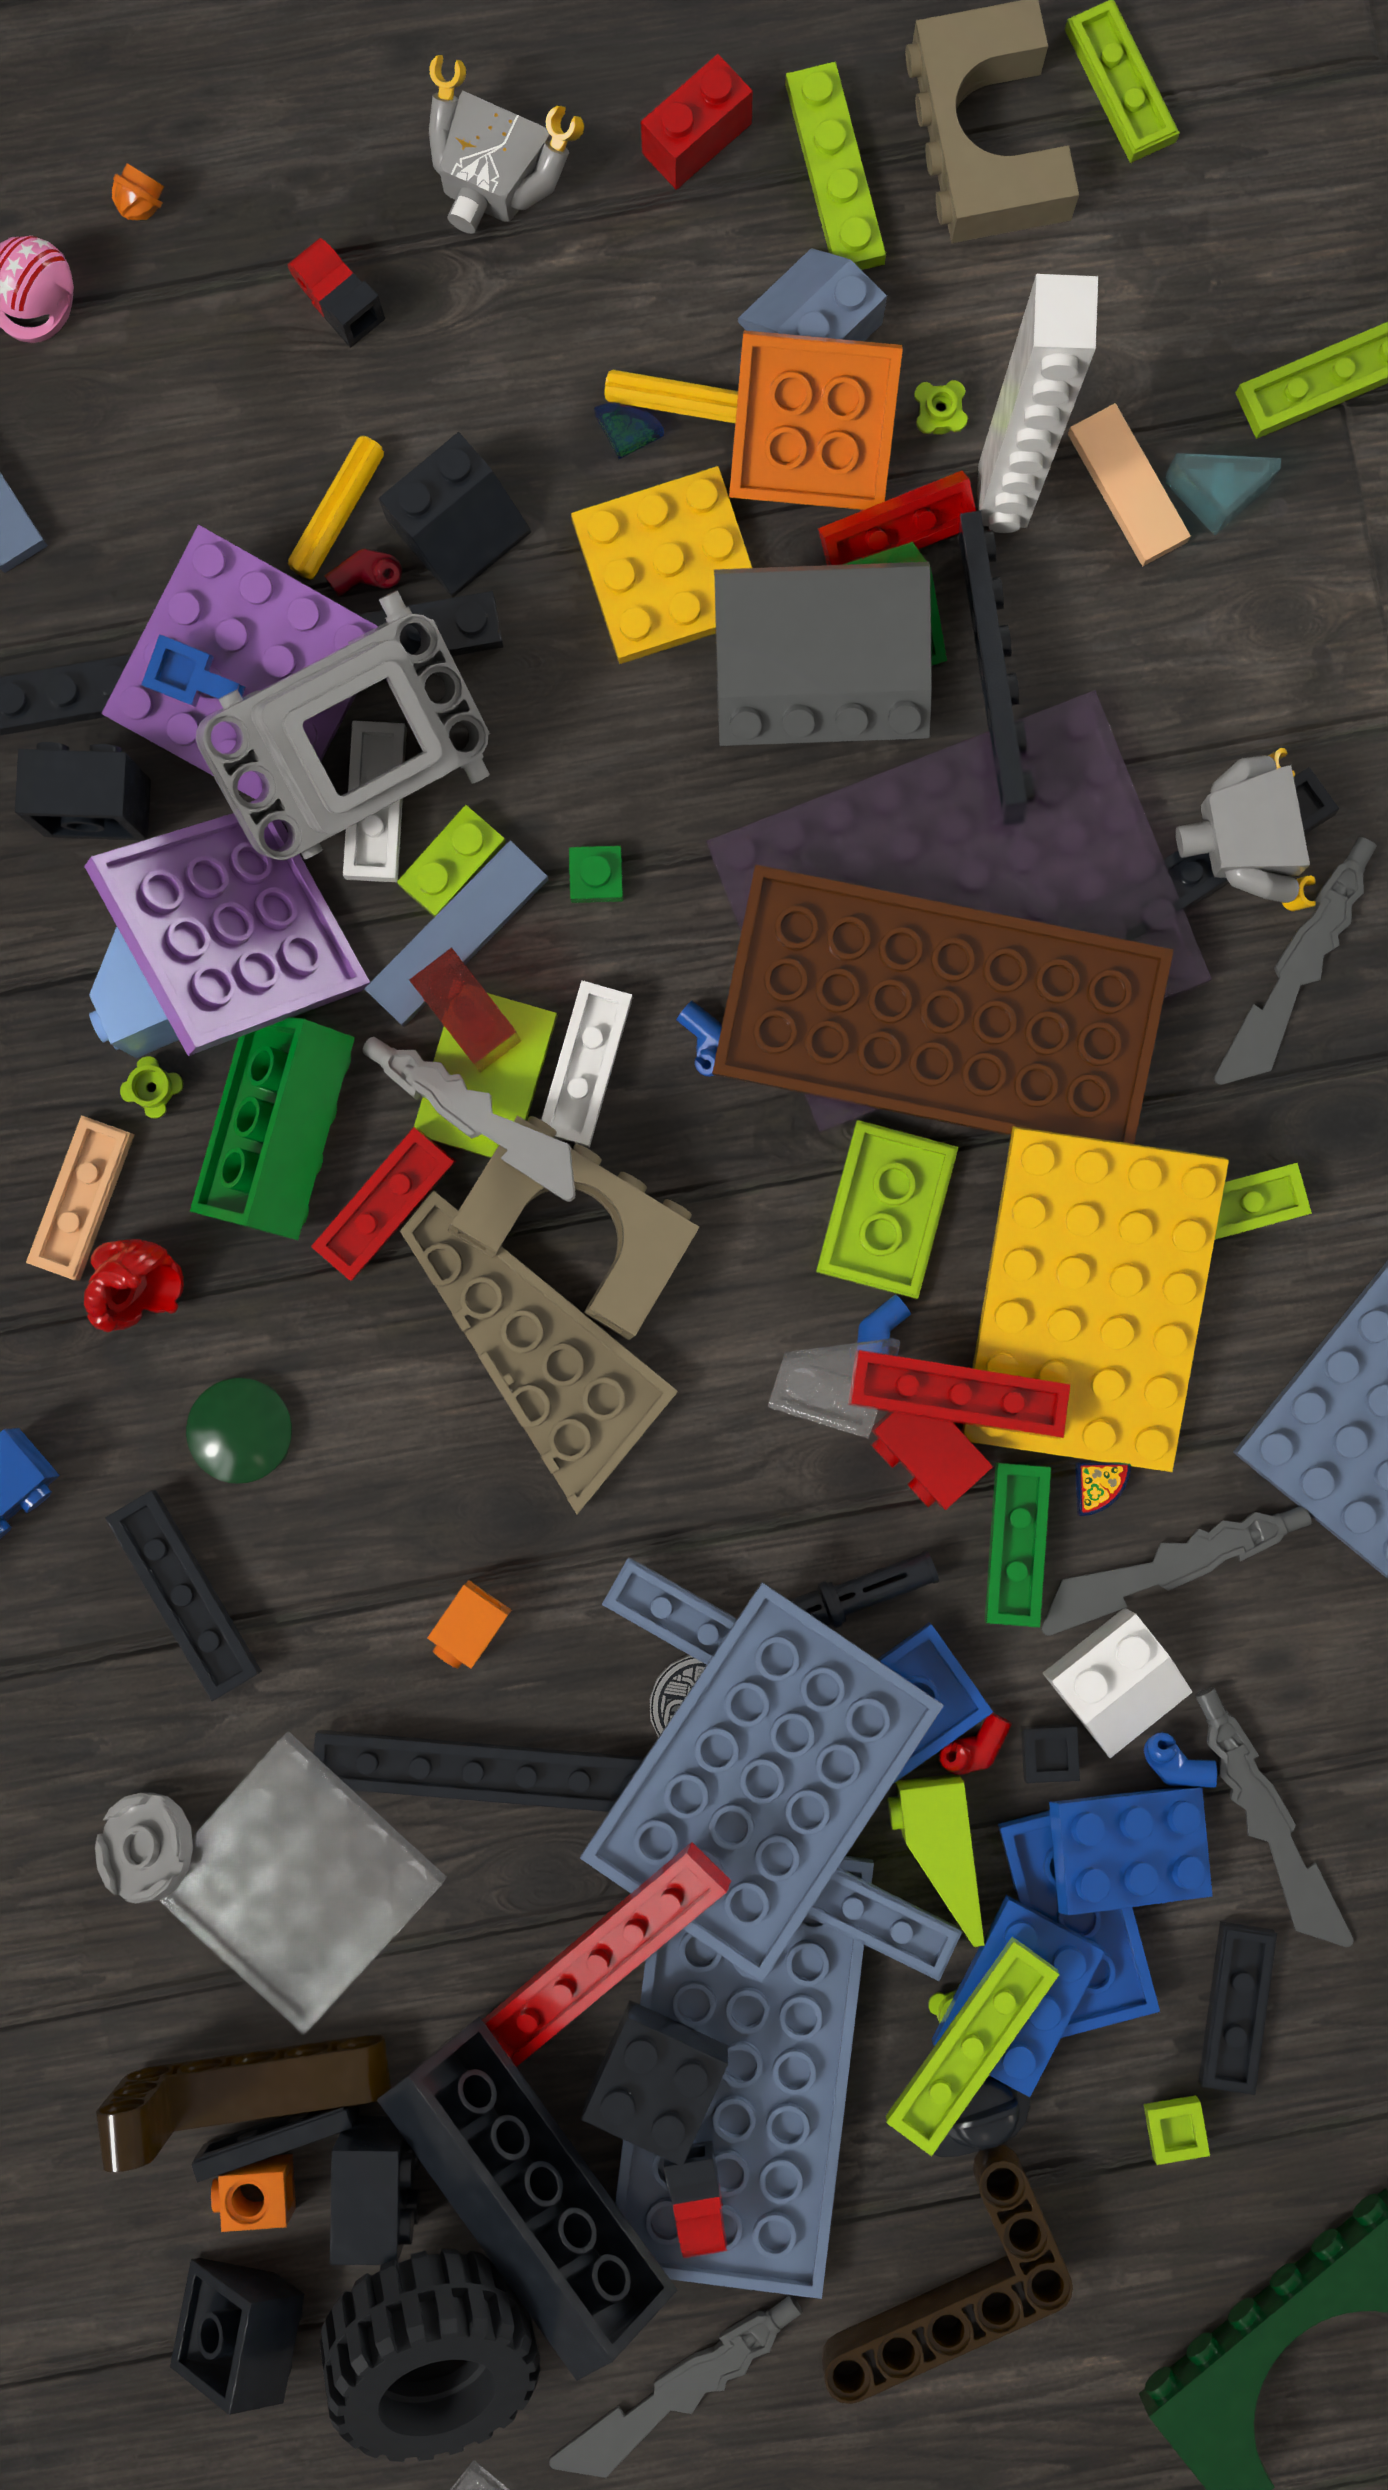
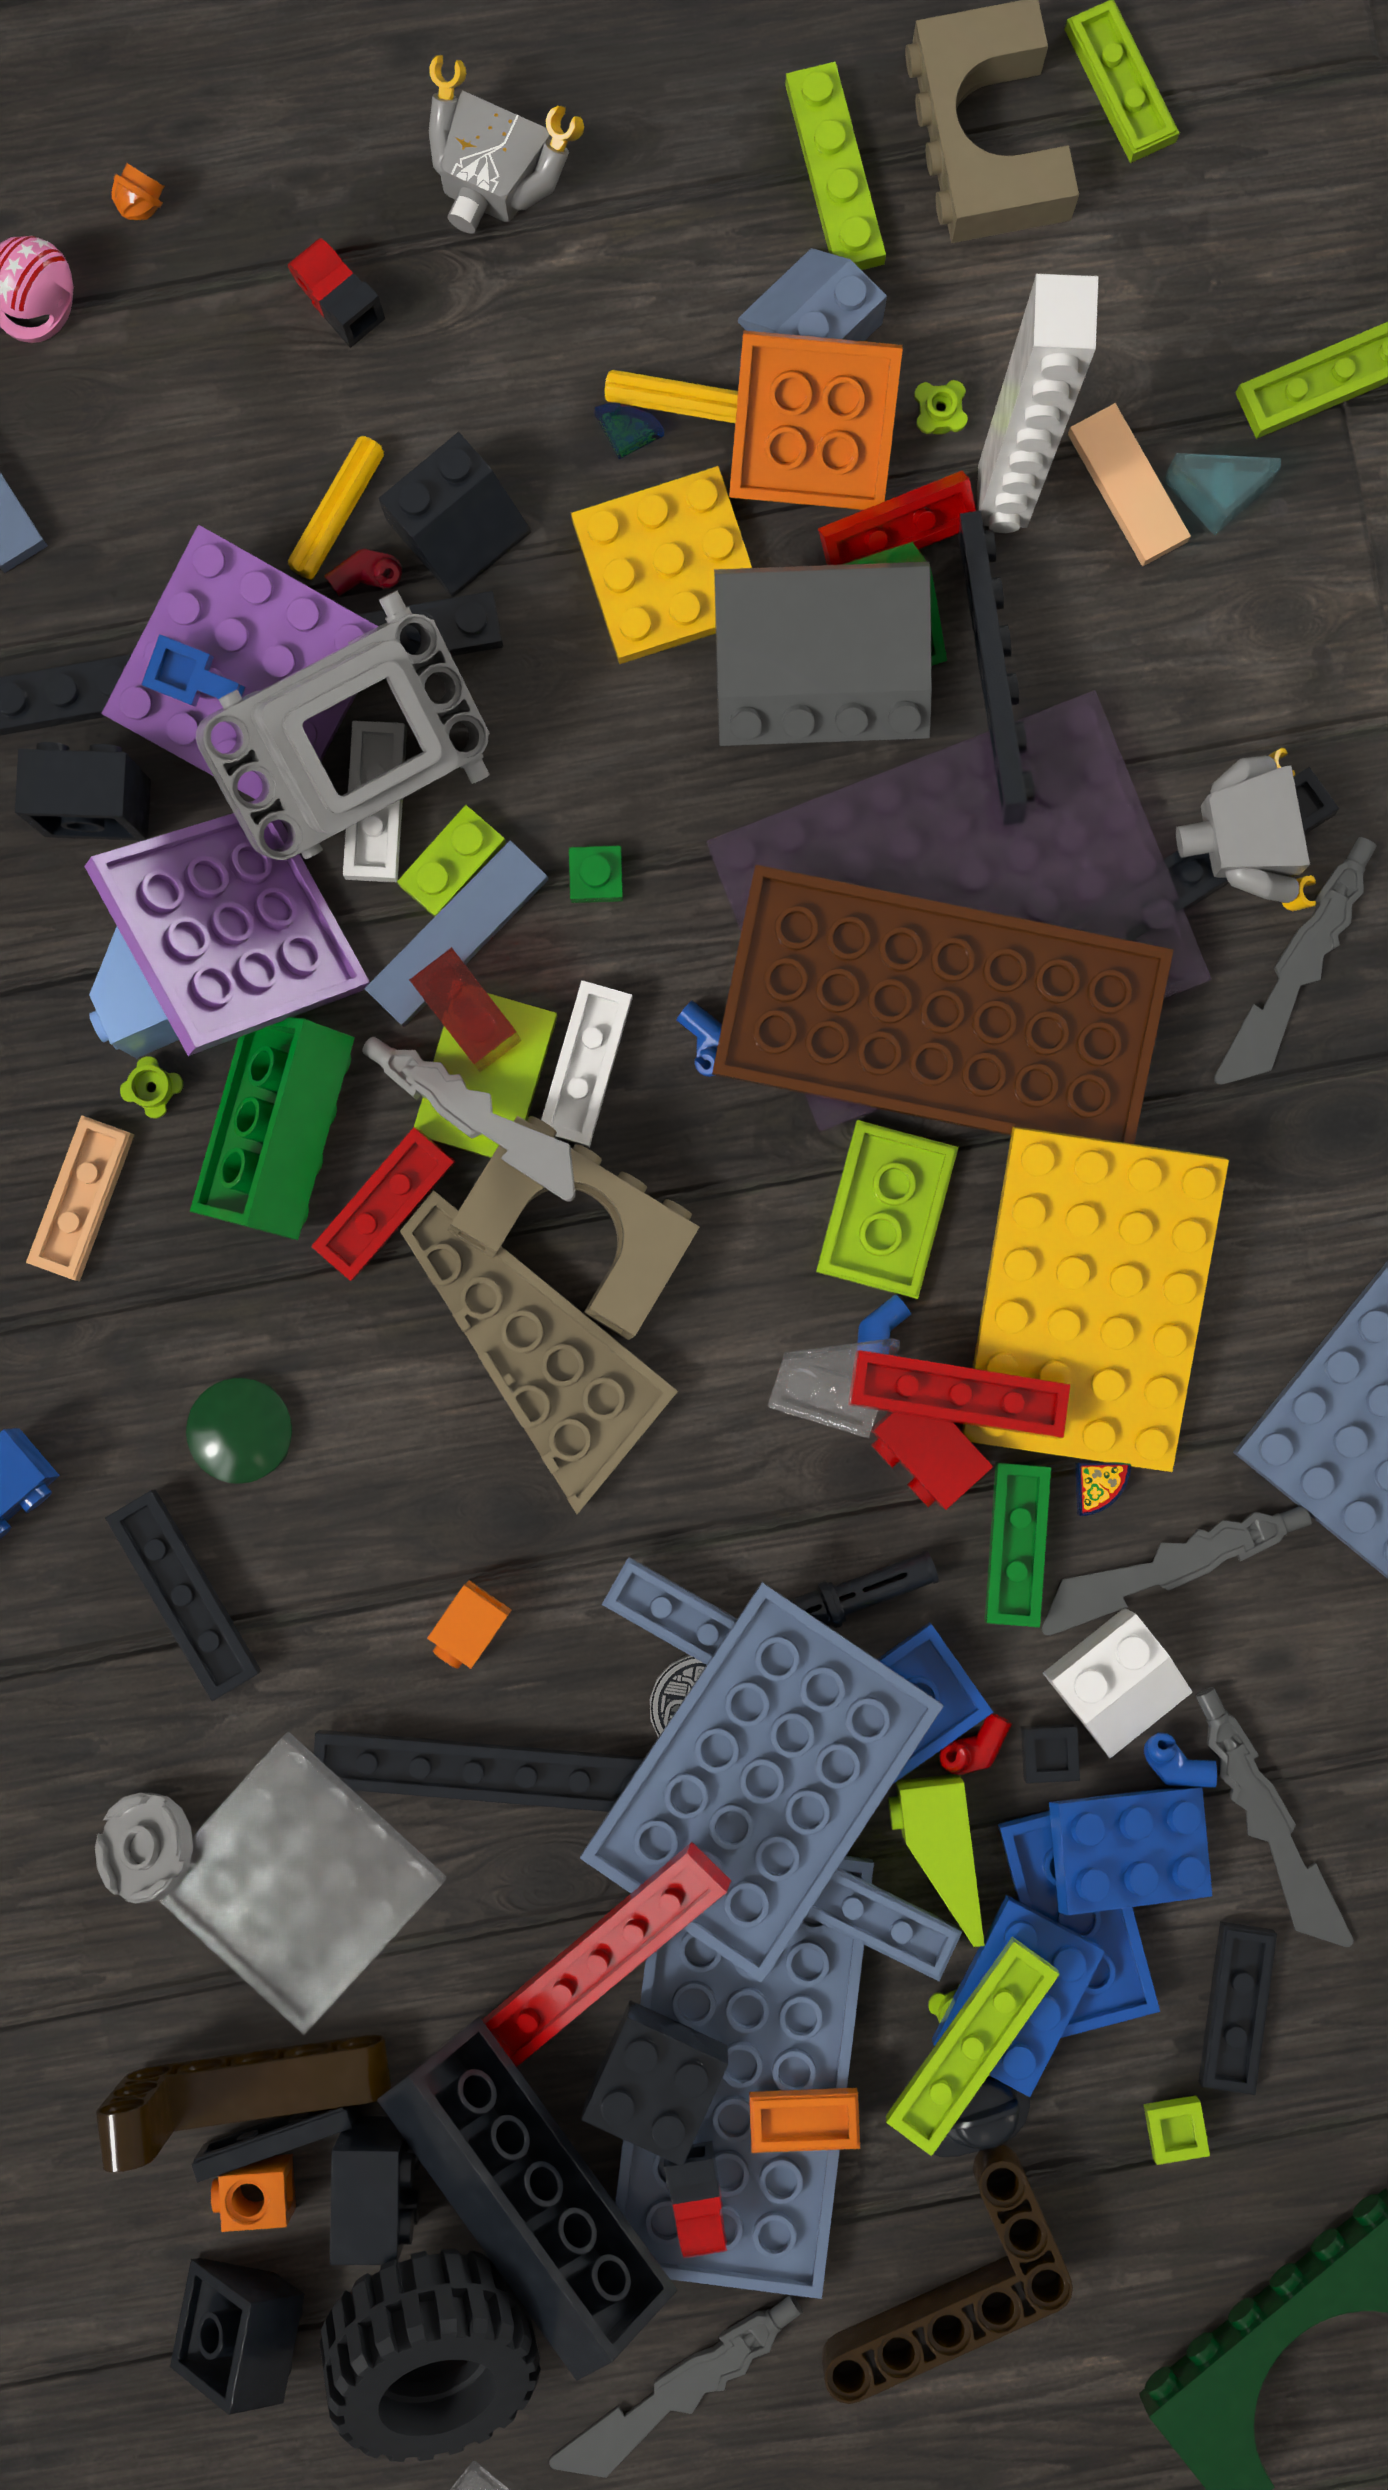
red hair [84,1239,184,1332] -> none
red brick [641,54,753,190] -> none
lime plate [1215,1163,1312,1240] -> none
none -> orange tile [749,2088,860,2153]

